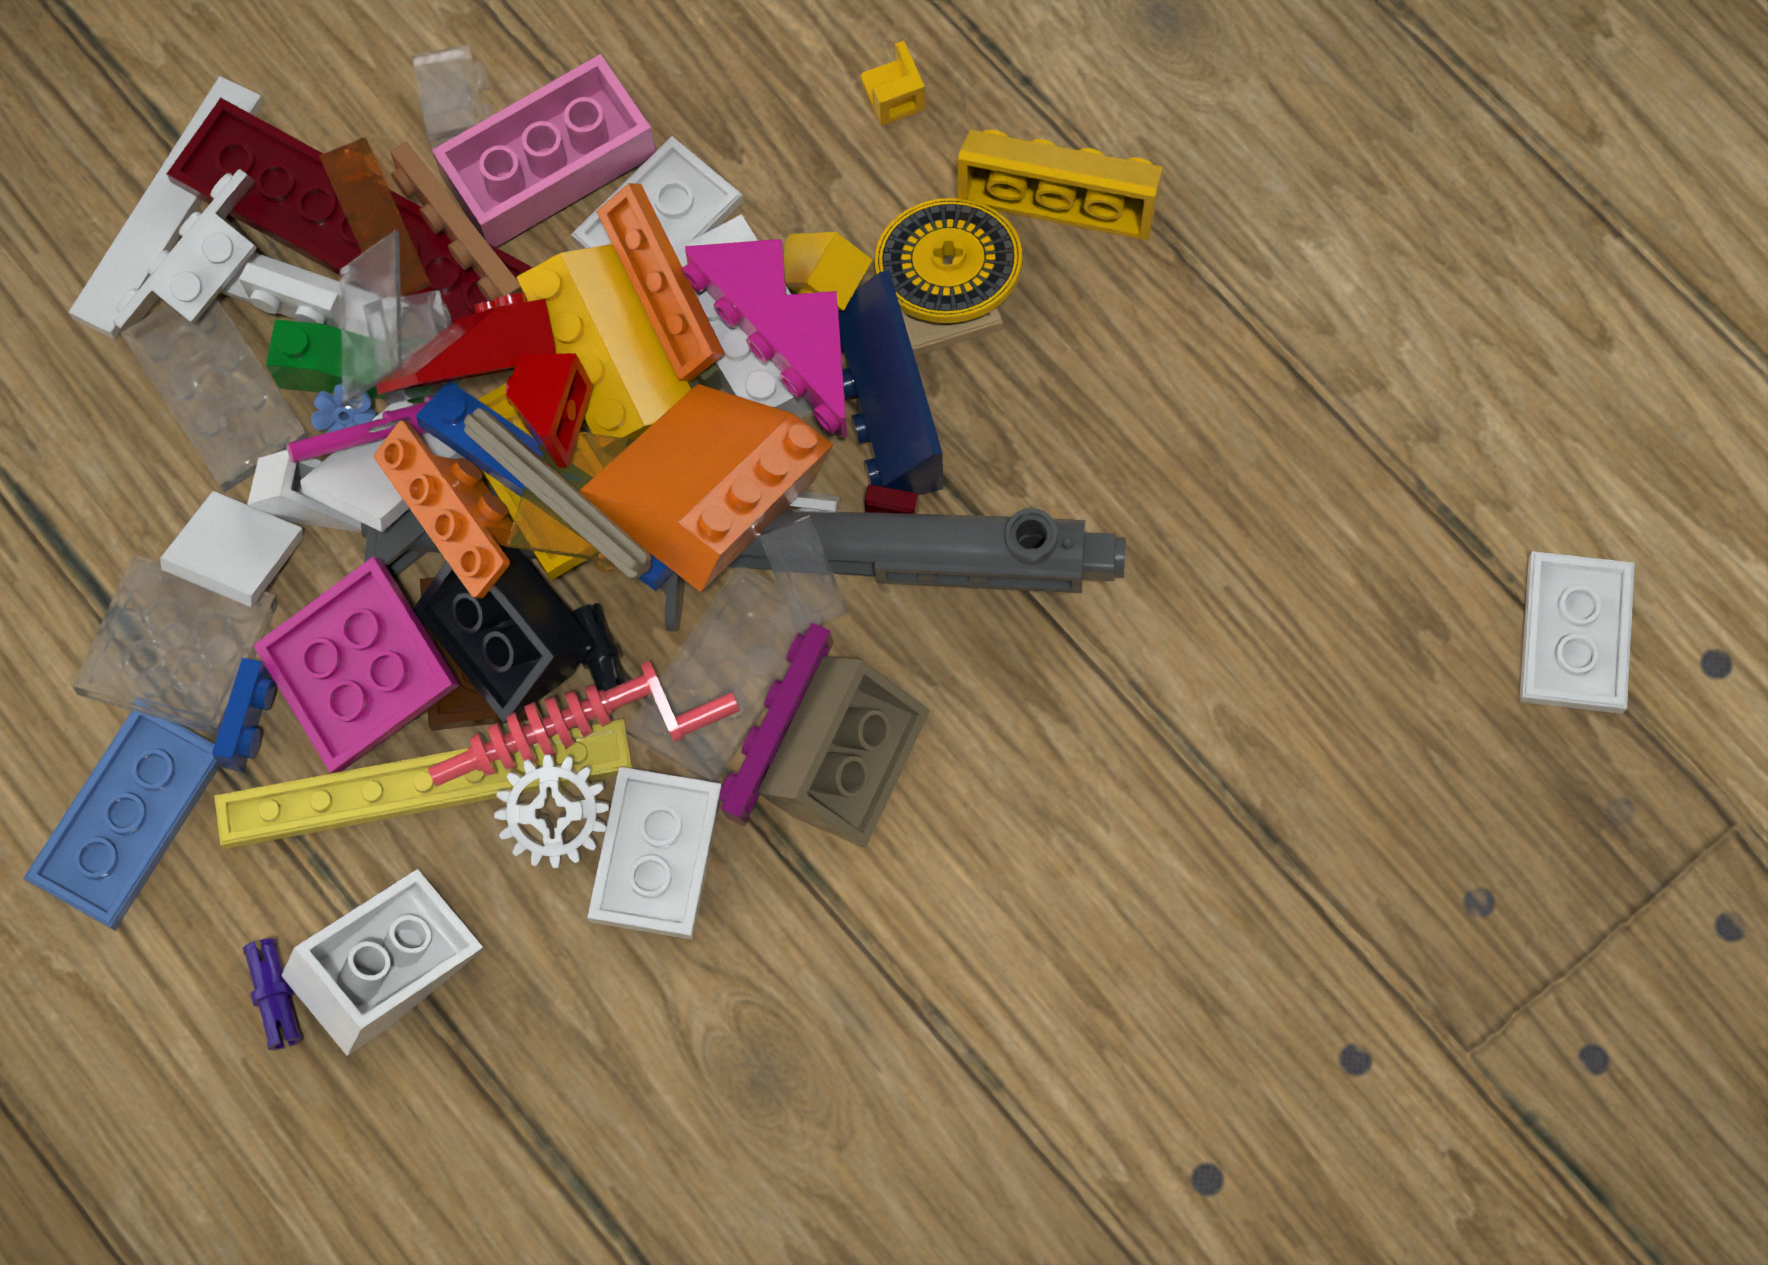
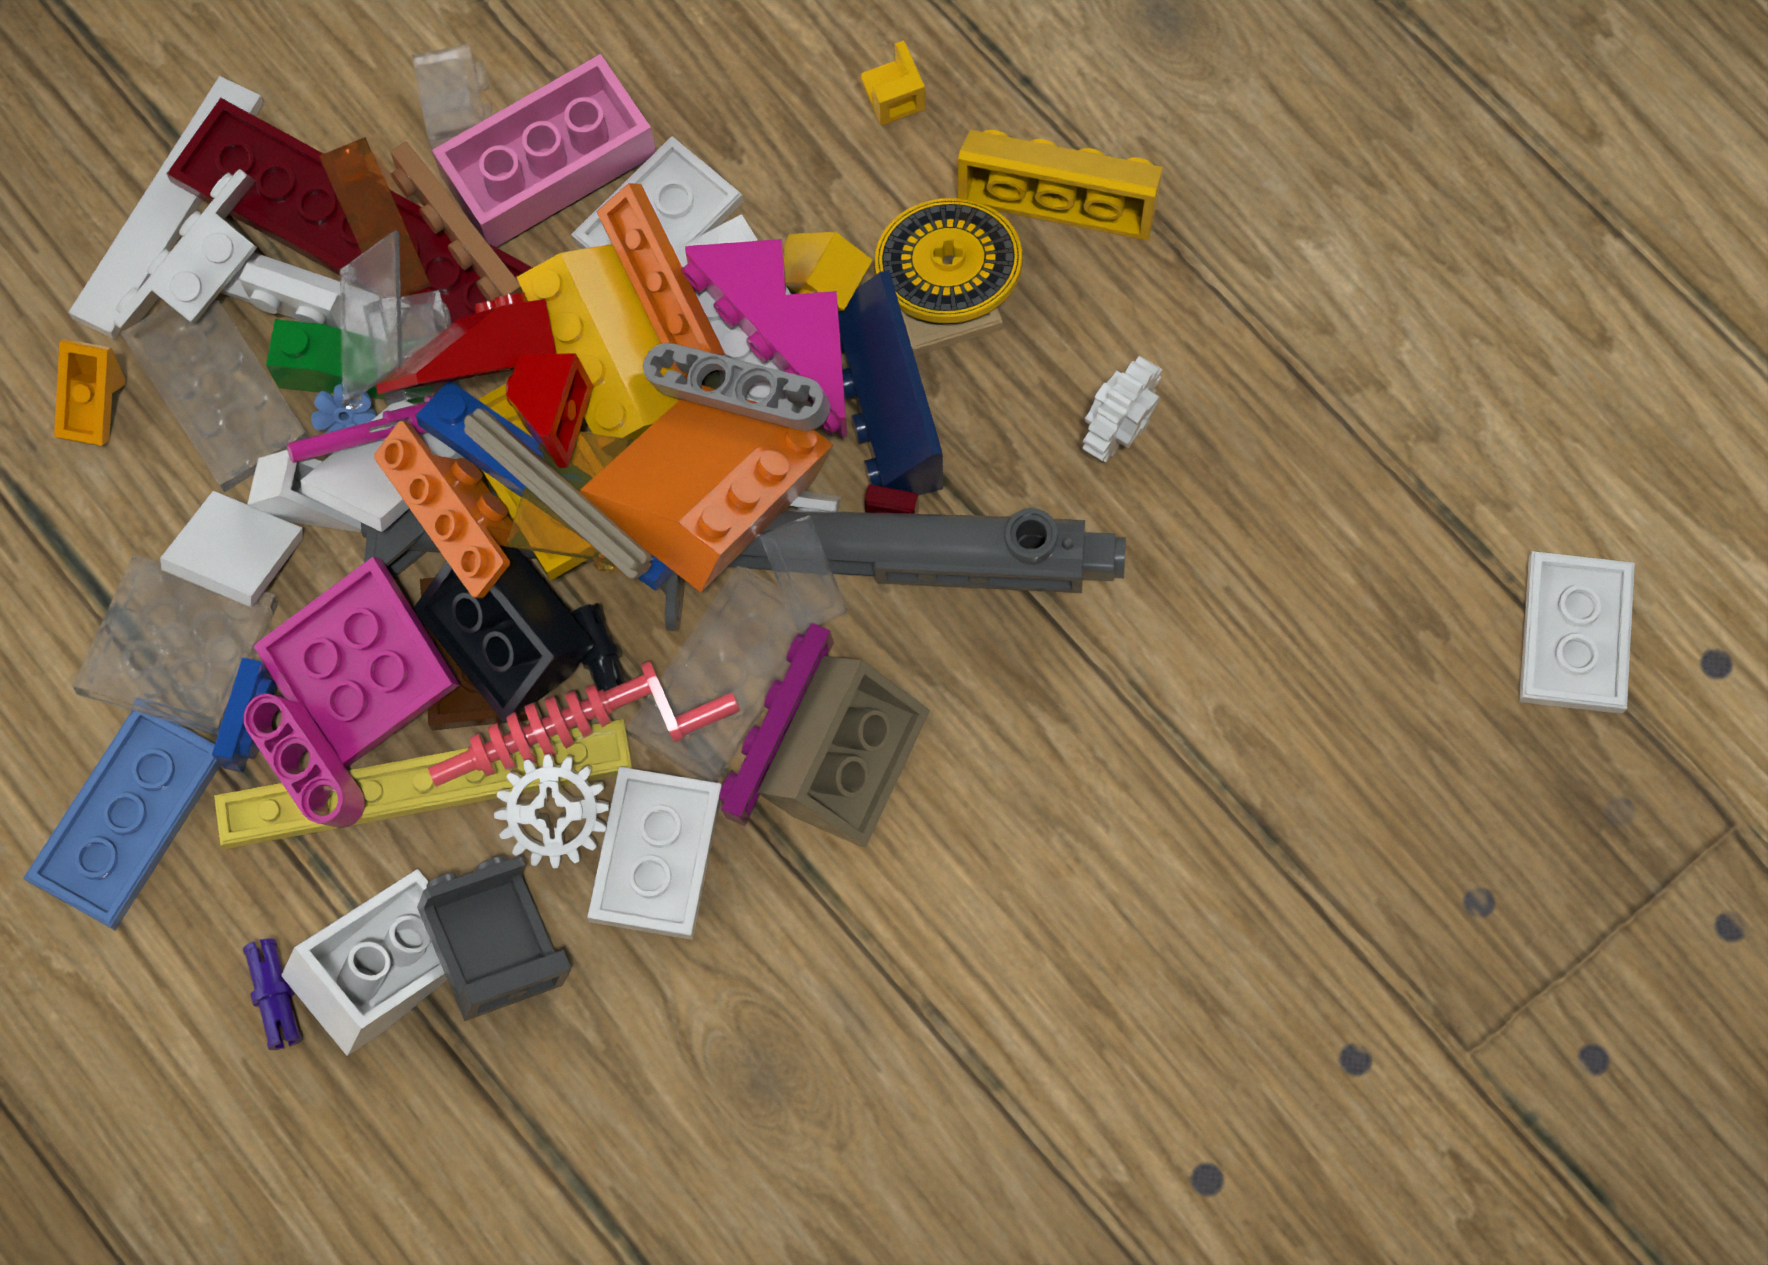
none -> light orange slope [54,339,126,446]
none -> dark pink beam [244,694,364,828]
none -> dark grey panel [417,856,571,1021]
none -> light grey beam [643,343,831,431]
none -> white gear [1082,356,1163,462]

